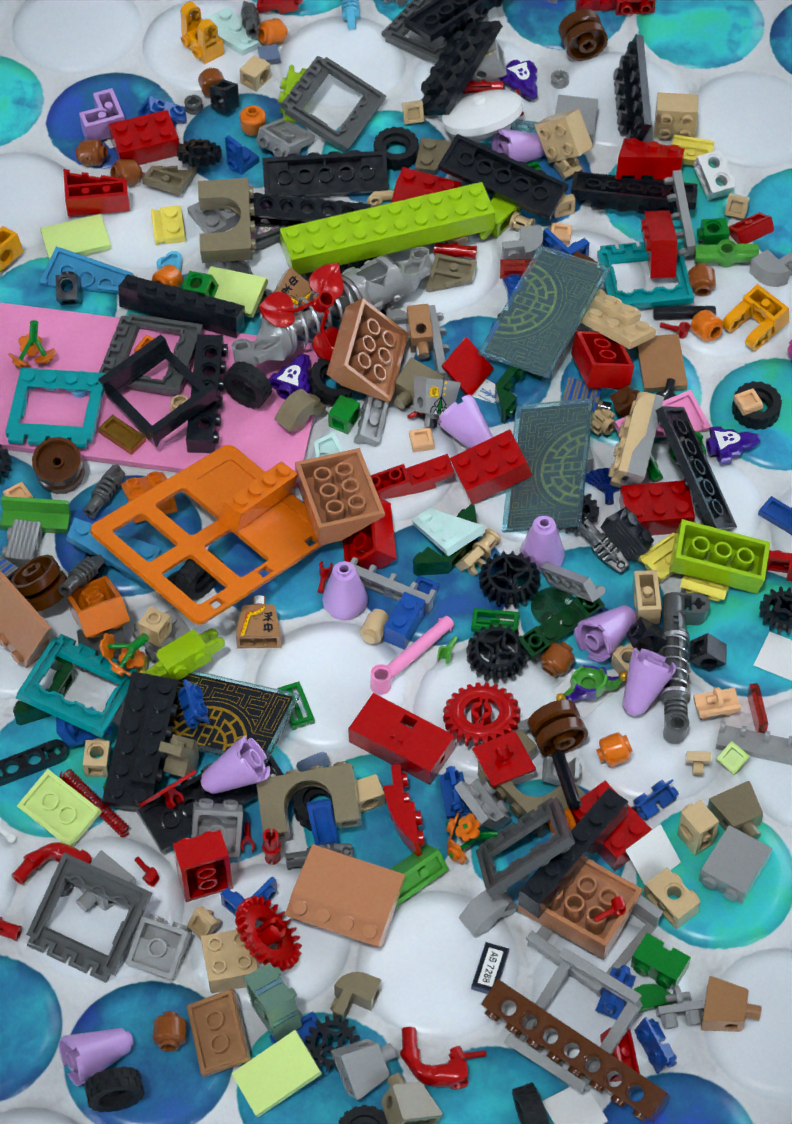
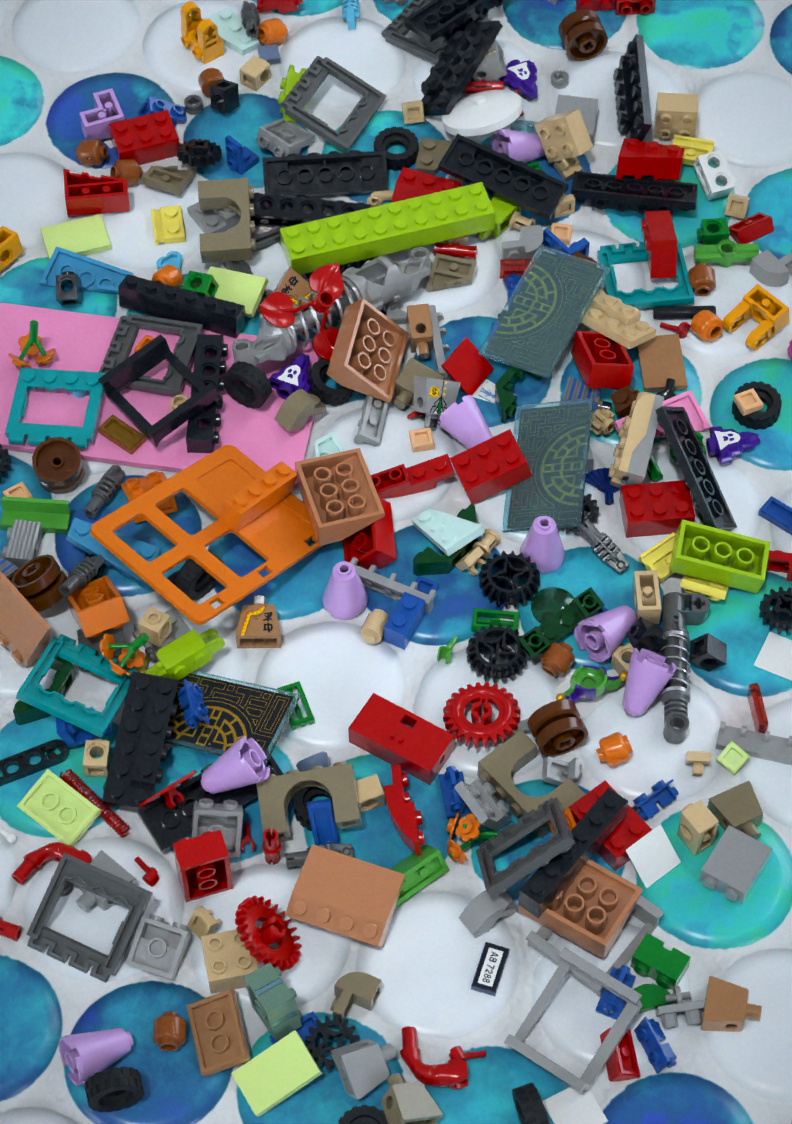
dark tan brick [158,734,199,778] -> none
blue bracket [220,877,277,916] -> none
orange head [240,105,266,136] -> none
red hand [317,561,333,594] -> none
green brick [328,395,360,434] -> none
bright pink piece [370,616,454,695] -> none
red piece [472,731,536,788] -> none
reddish brown brick [481,979,670,1123] -> none
light grey hinge [540,562,606,602] -> none
black axle [552,751,581,810] -> none
red hand [593,896,626,922] -> none
black brick [600,507,654,562] -> none
tan brick [643,868,700,930] -> none
light grey hinge [664,170,696,256] -> none
light nougat hips [693,687,741,720] -> none

